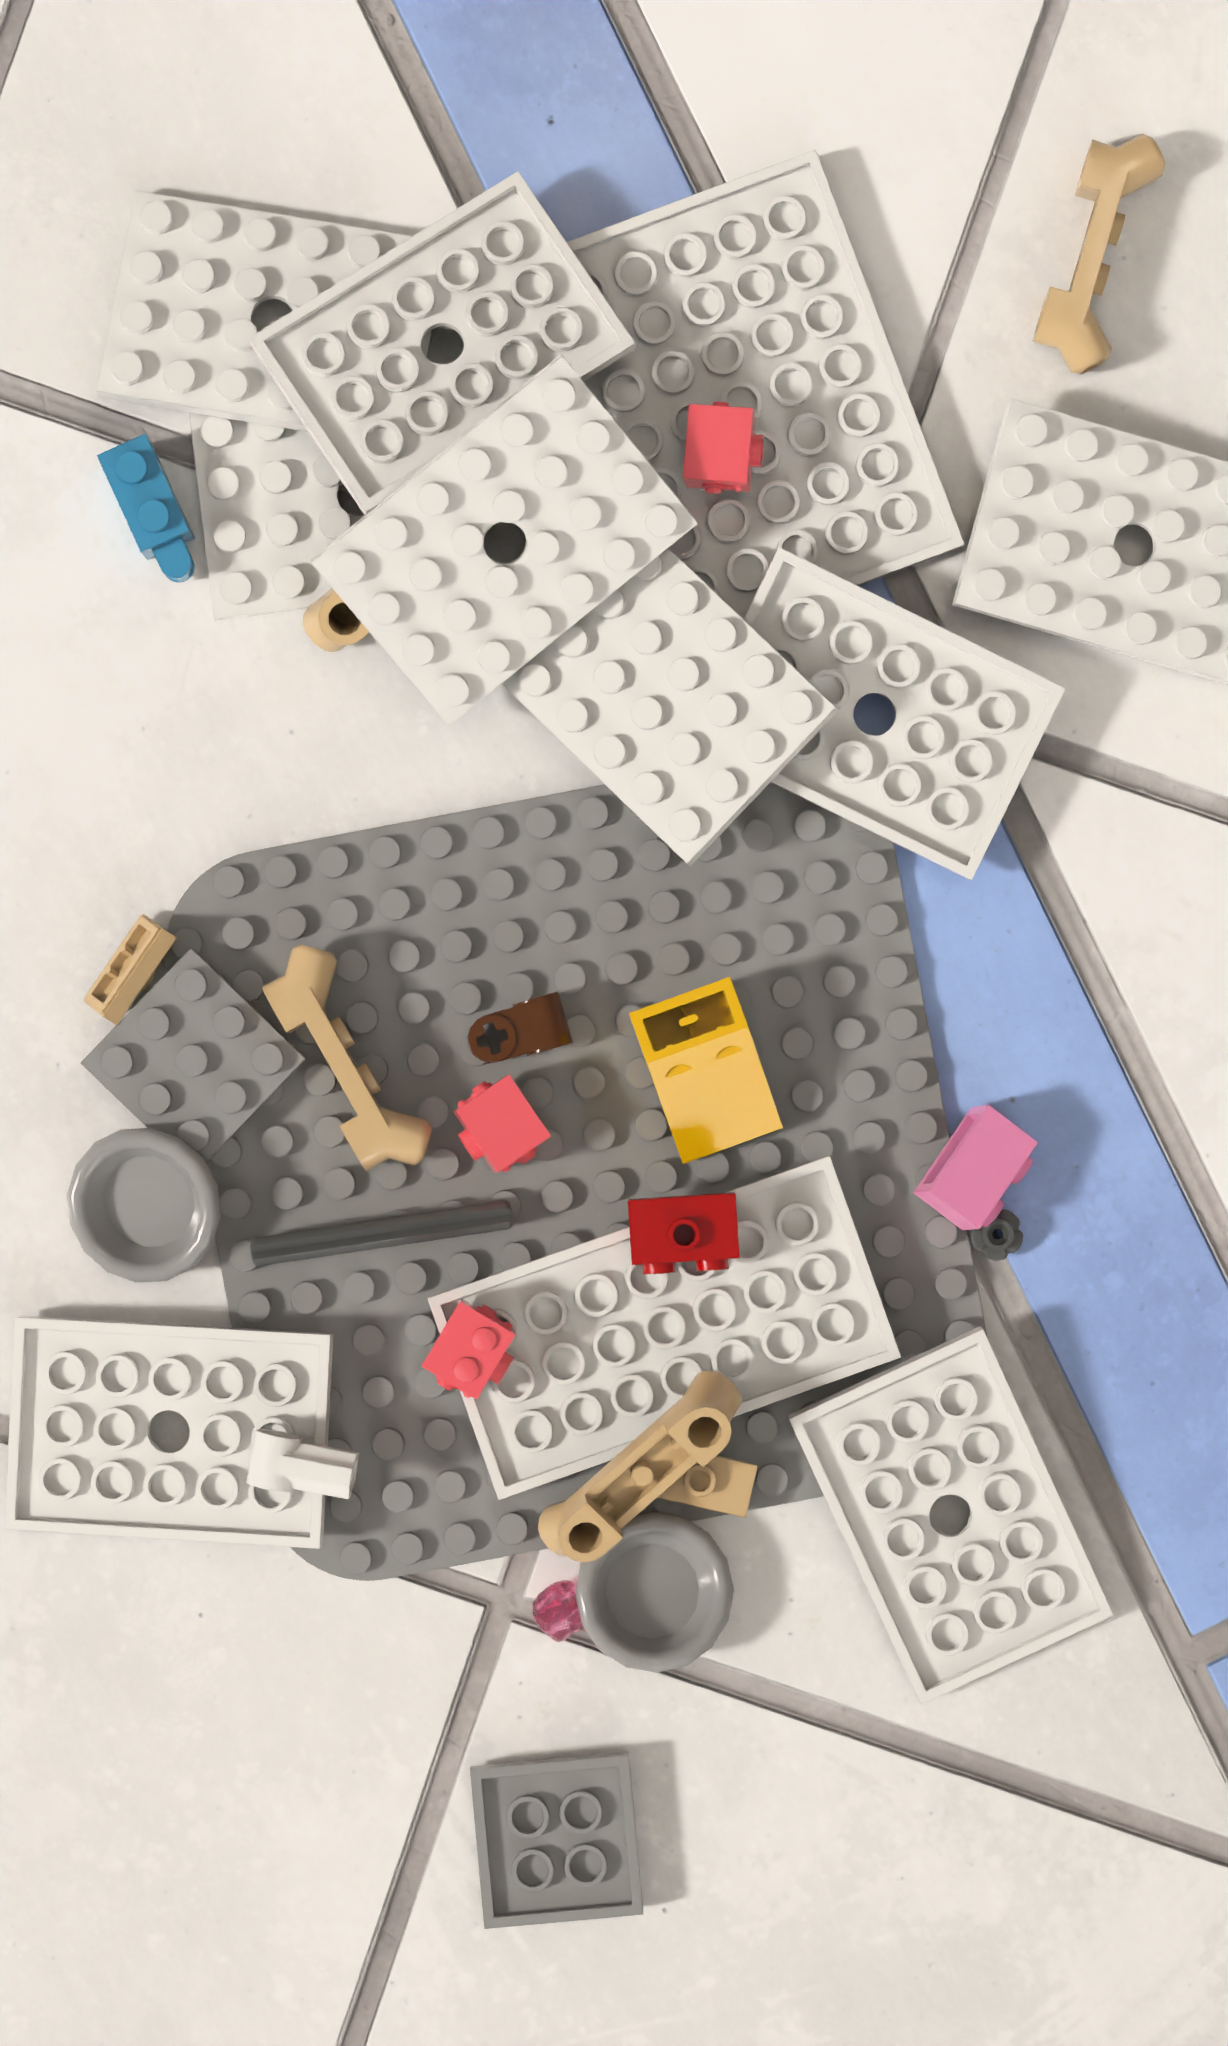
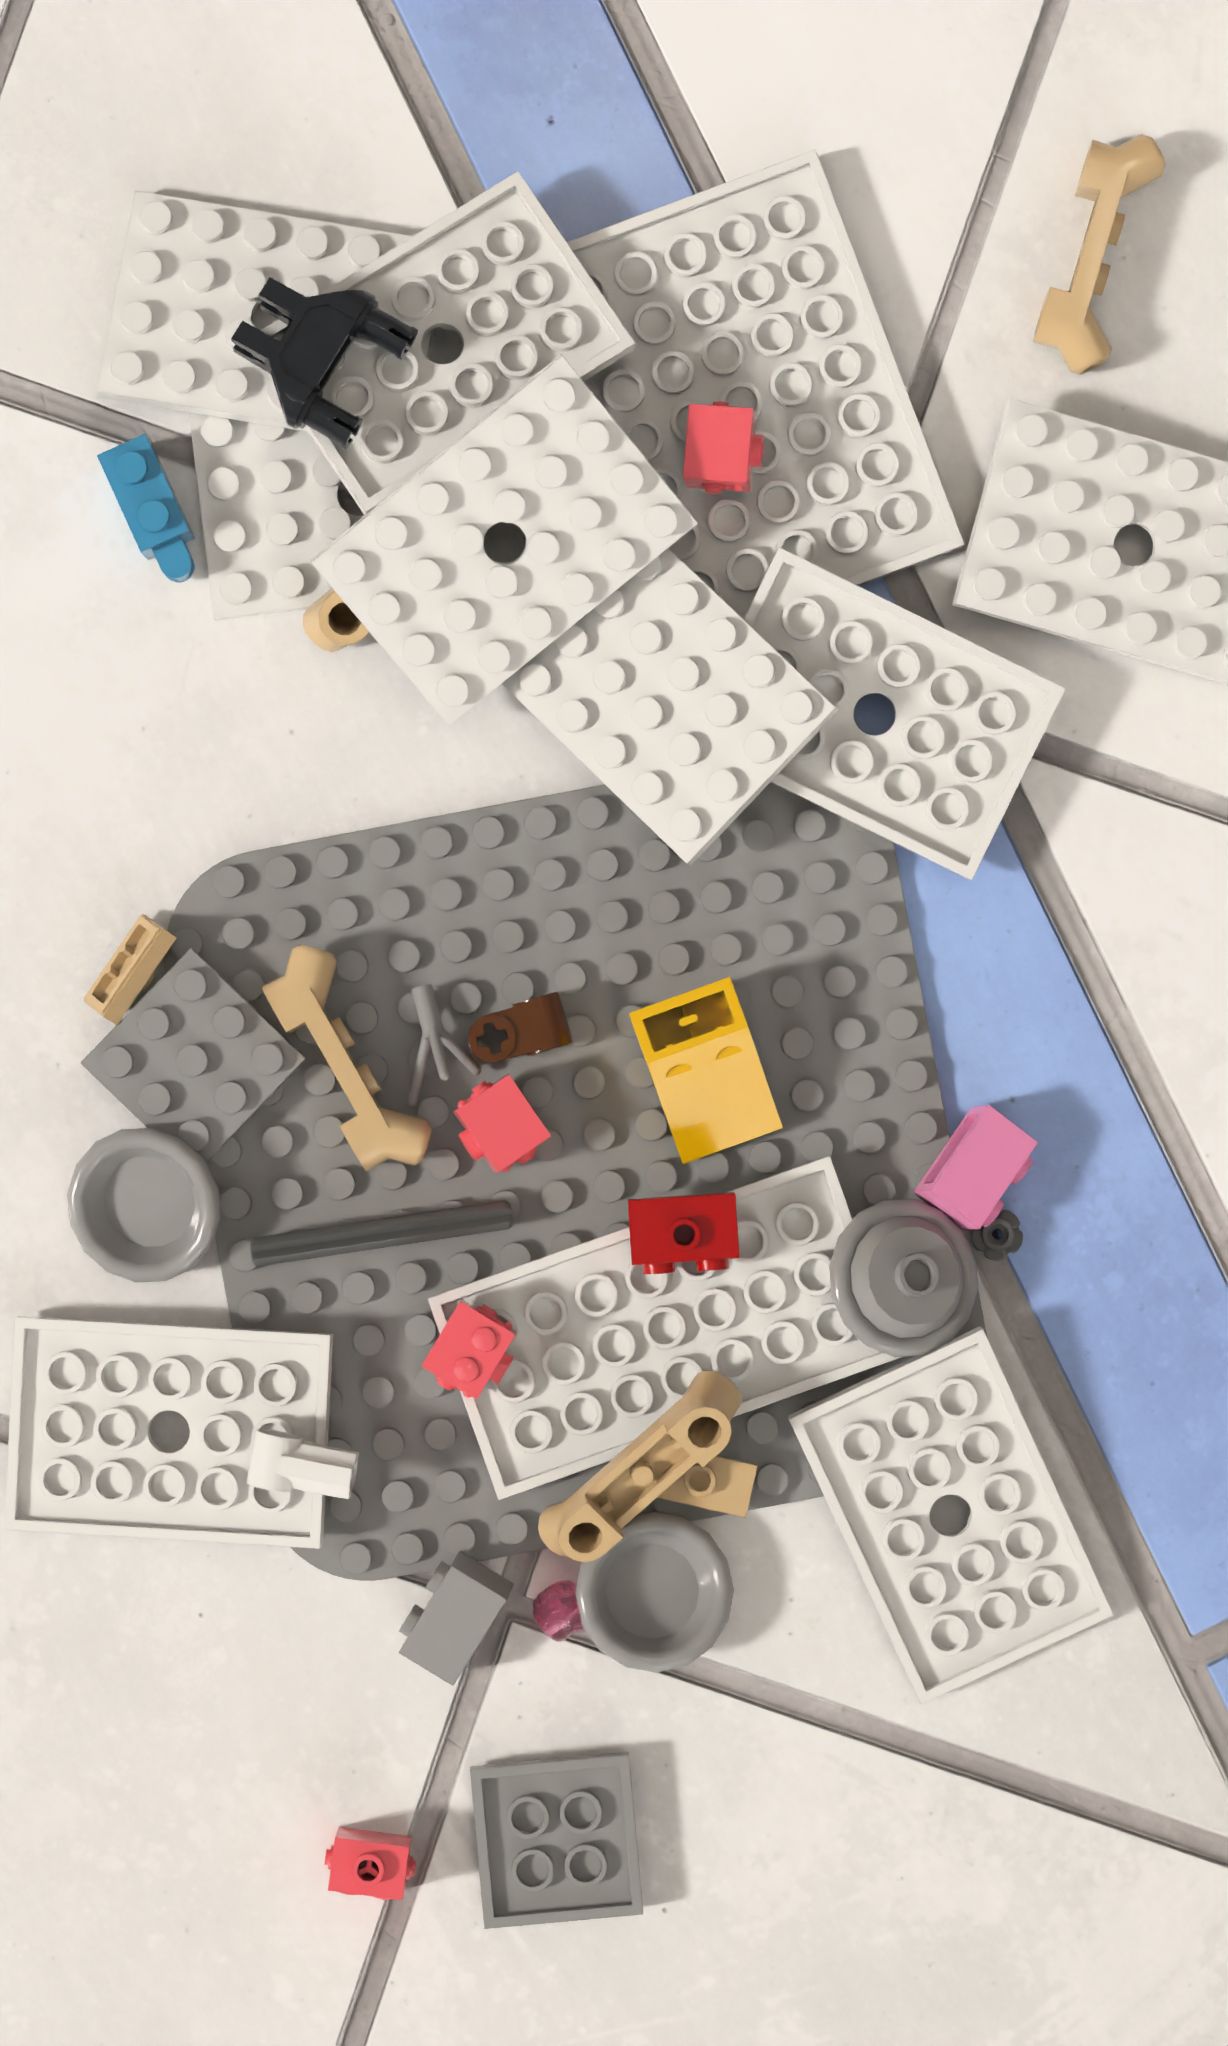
none -> black connector [231,277,418,449]
none -> coral head [325,1827,416,1900]
none -> light grey brick [399,1551,514,1686]
none -> light grey plant [406,984,481,1108]
none -> light grey piece [829,1199,978,1357]

